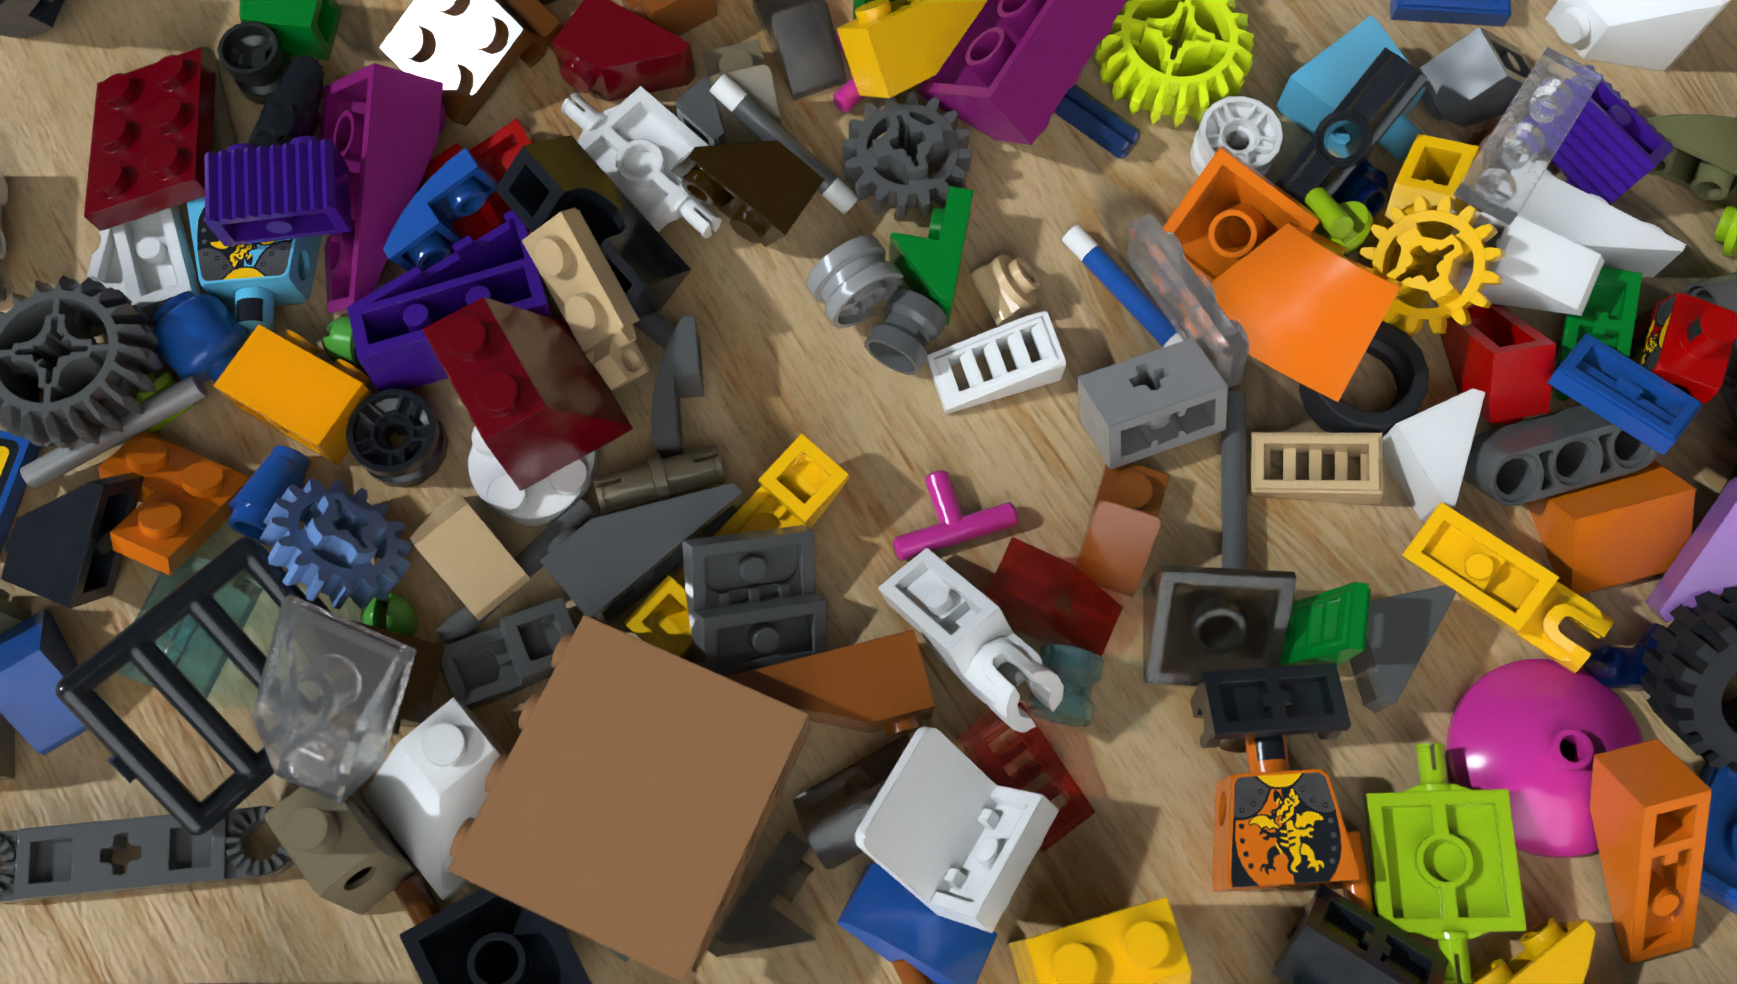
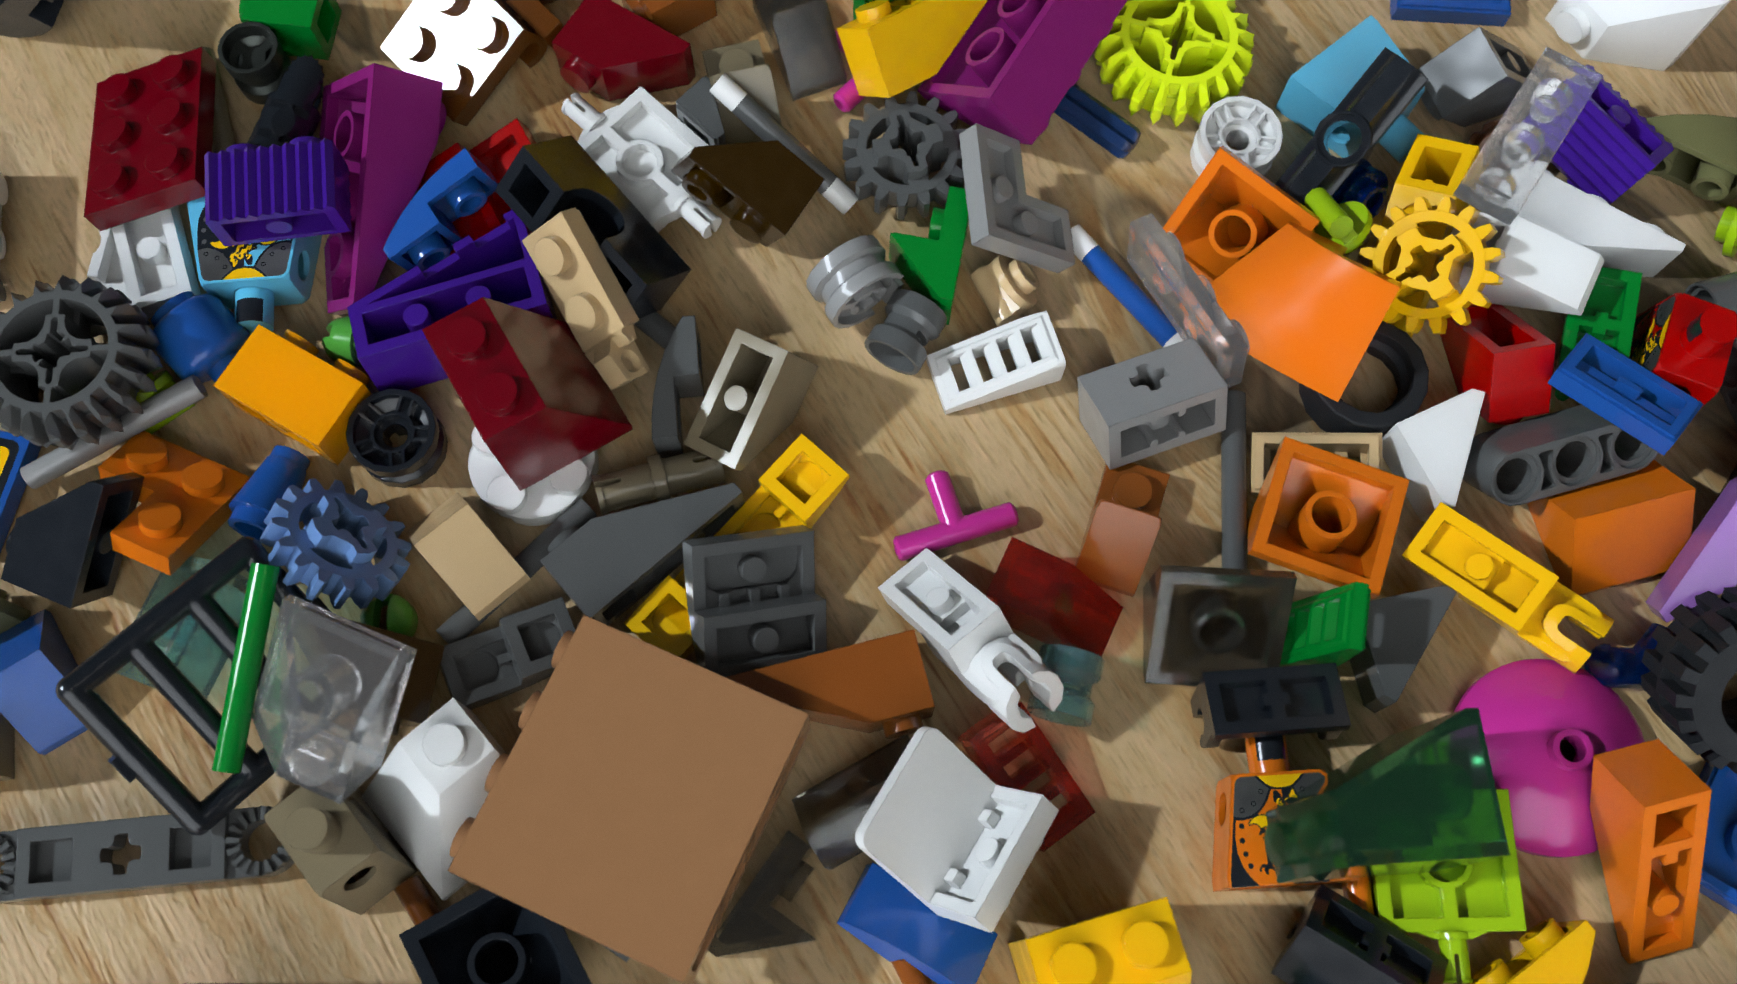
none -> green bar [212,563,280,773]
none -> dark tan slope [684,328,818,471]
none -> light grey plate [959,123,1075,273]
none -> orange slope [1248,437,1410,599]
none -> clear green slope [1264,708,1510,884]

